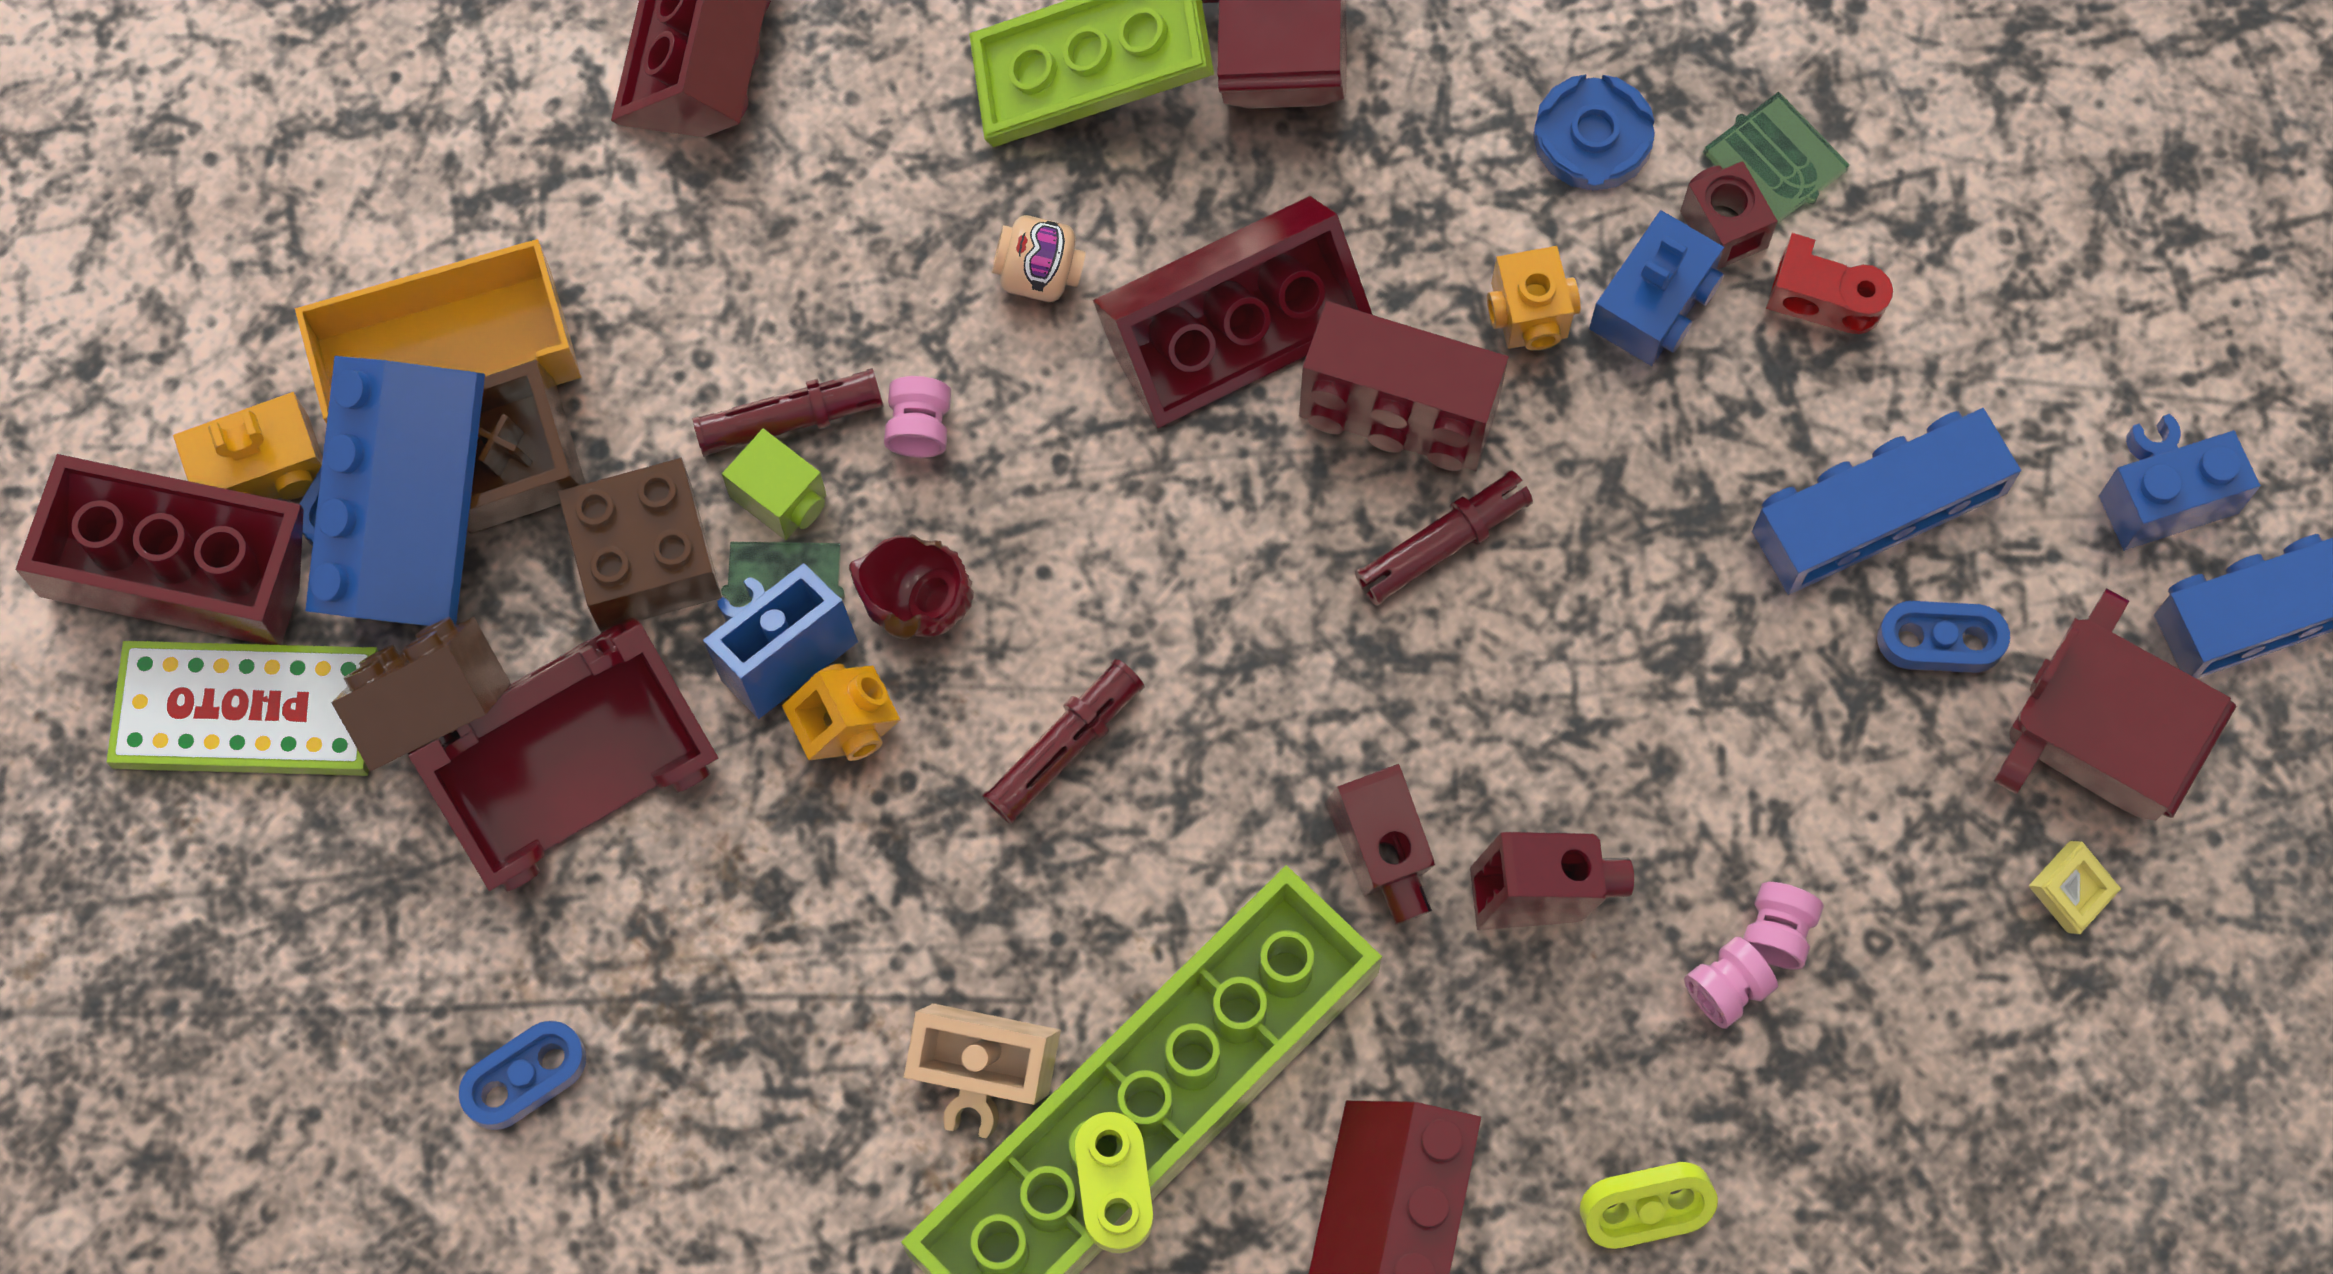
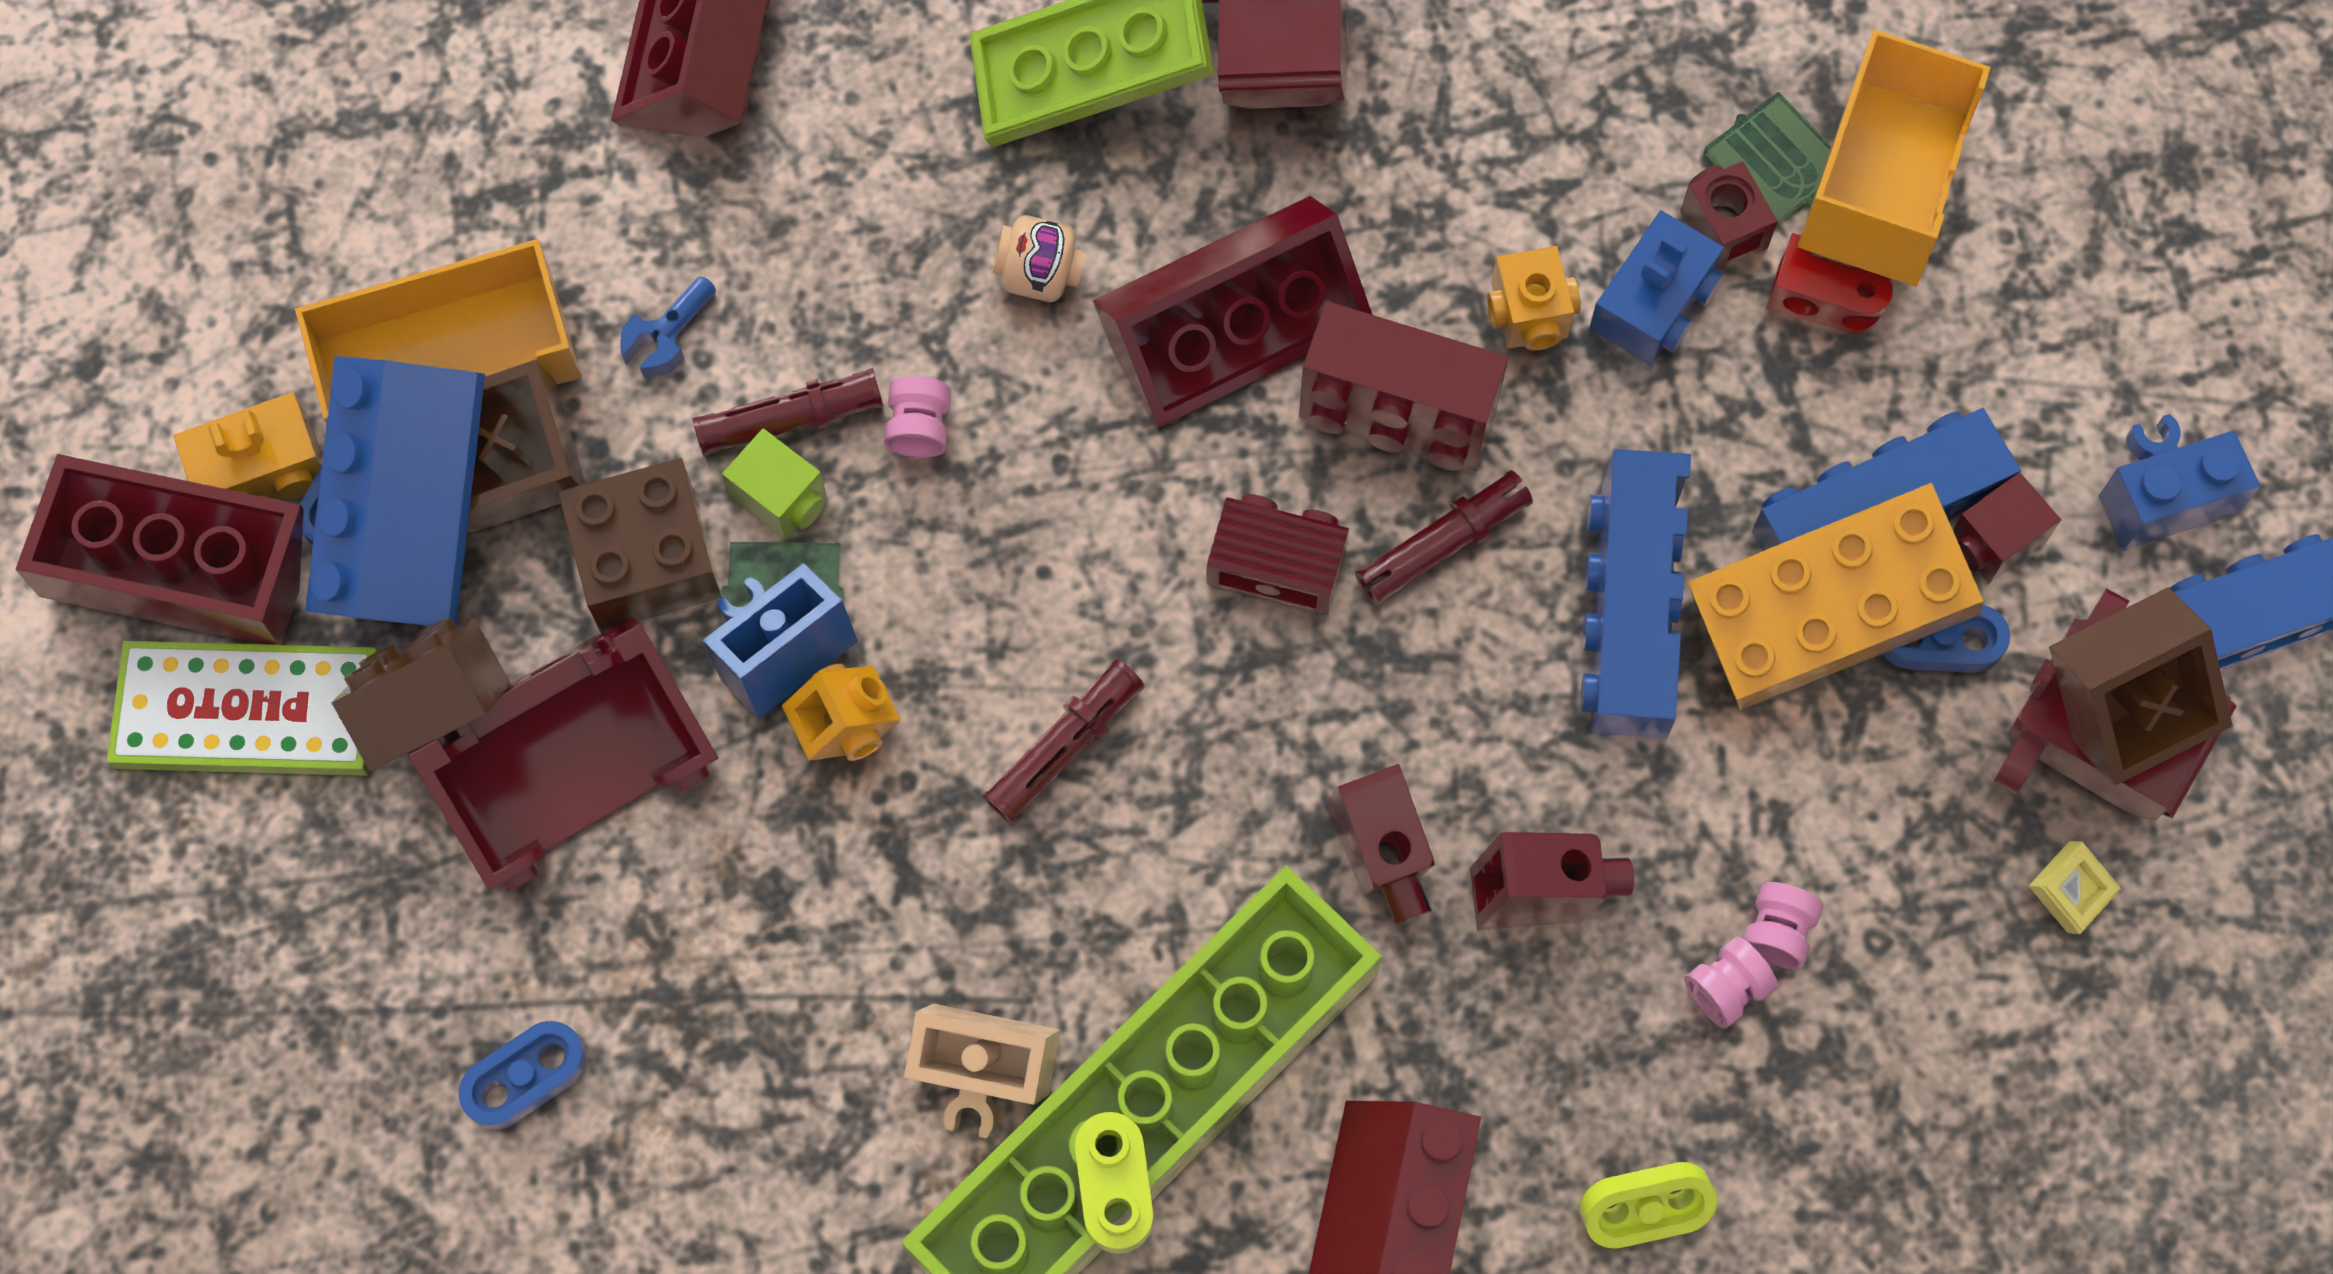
dark red hair [849,534,974,639] -> none
blue tile [1533,74,1655,191] -> none
none -> blue bar [620,276,716,378]
none -> dark red brick [1206,494,1349,615]
none -> blue wedge [1580,449,1691,739]
none -> light orange piece [1688,483,1984,711]
none -> light orange piece [1797,29,1991,287]
none -> dark red brick [1953,472,2061,584]
none -> reddish brown brick [2049,587,2233,786]

